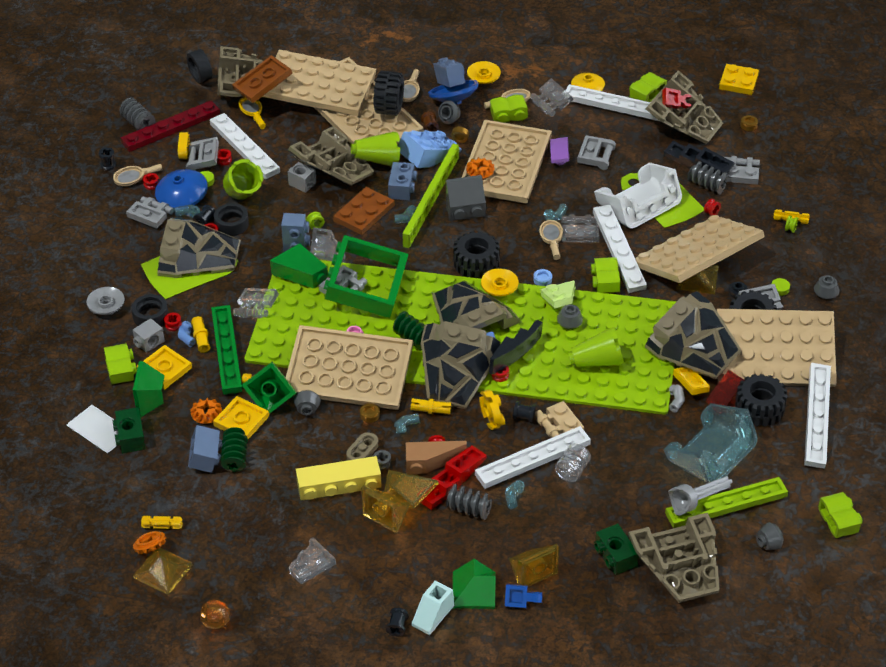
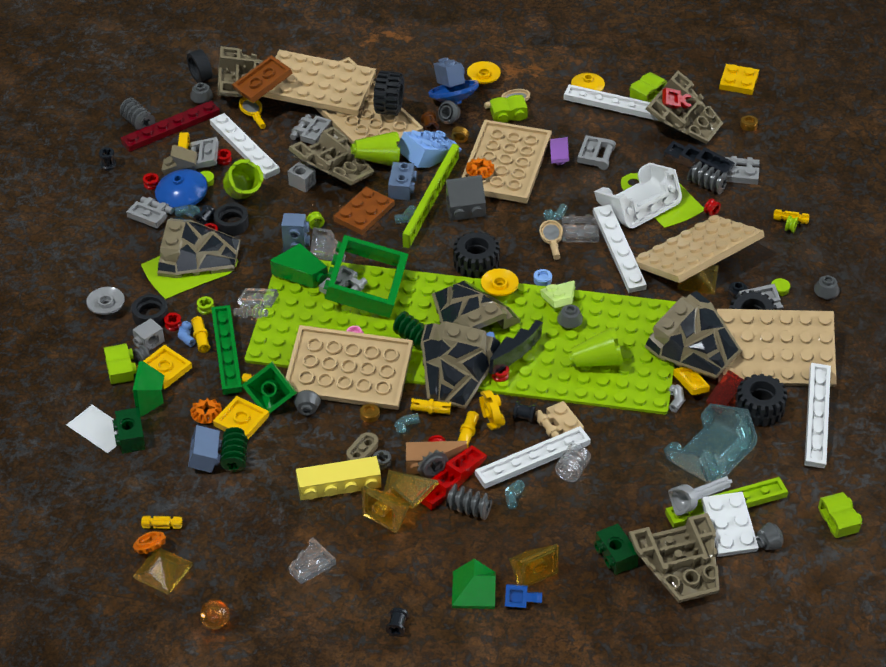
tan piece [113,164,163,186] -> none
tan piece [403,69,420,102] -> none
light aqua slope [412,581,454,635] -> none
clear plate [530,78,573,116] -> none
lime brick [591,257,620,293] -> none
none -> dark grey bush [133,345,150,363]
none -> dark tan slope [162,145,198,176]
none -> dark grey cone [190,82,213,104]
none -> lime bush [197,296,214,315]
none -> light grey plate [290,114,332,145]
none -> dark grey gear [417,450,448,479]
none -> yellow pin [457,411,479,448]
none -> white plate [701,492,759,557]

